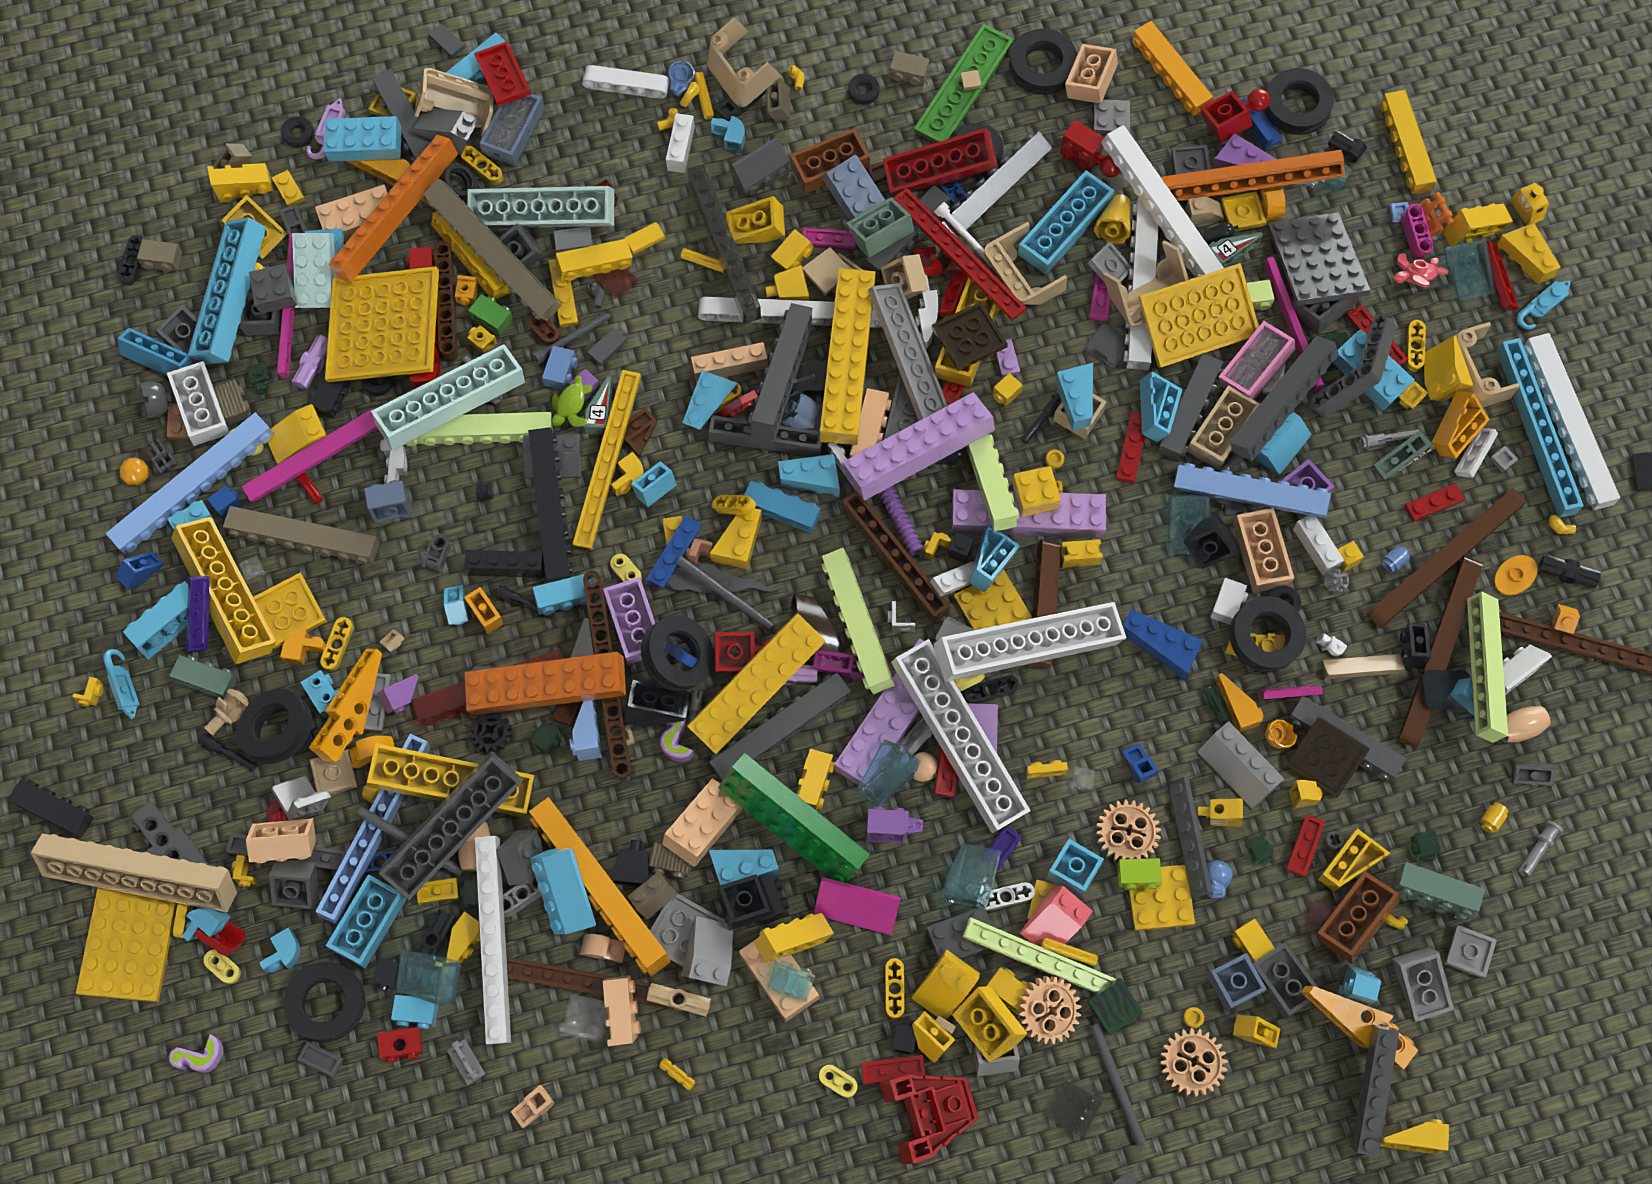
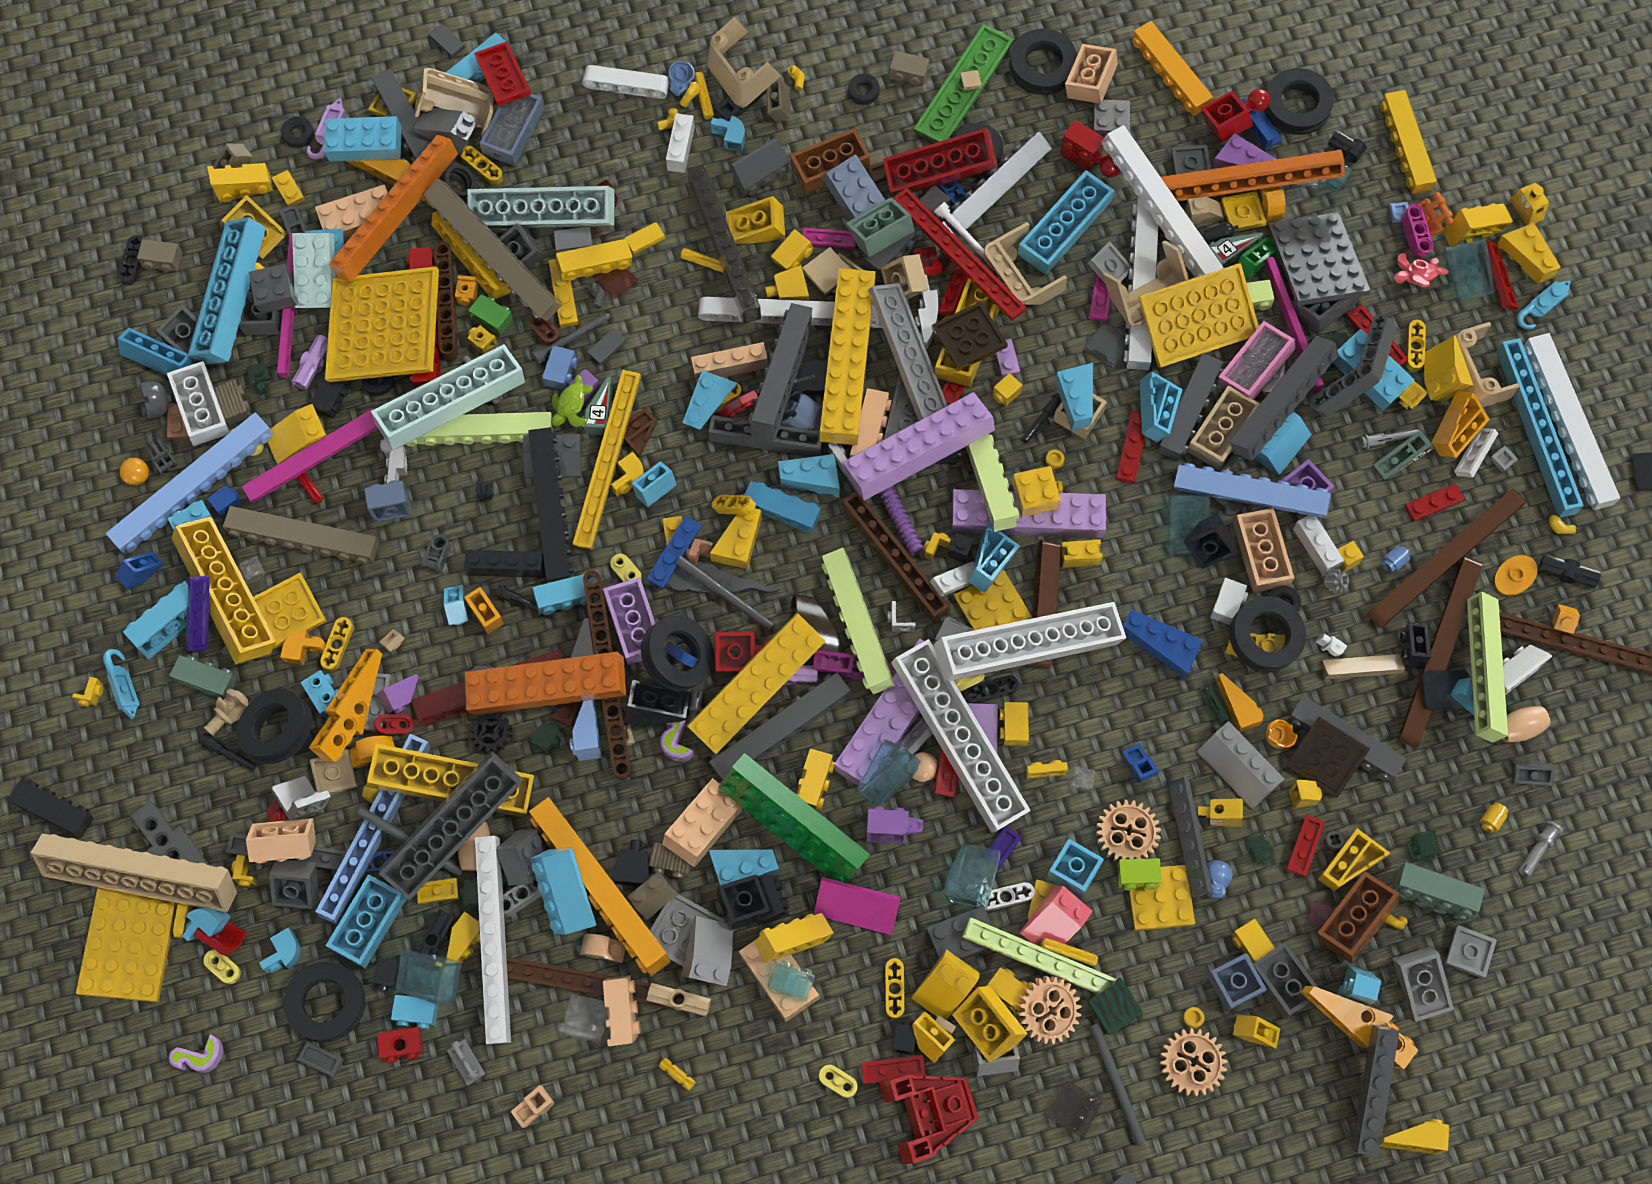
yellow cone [1094,194,1131,245] -> none
dark pink tile [1260,685,1323,699] -> none
none -> red plate [373,714,414,735]
none -> yellow brick [999,702,1029,746]
none -> green slope [1236,236,1277,282]

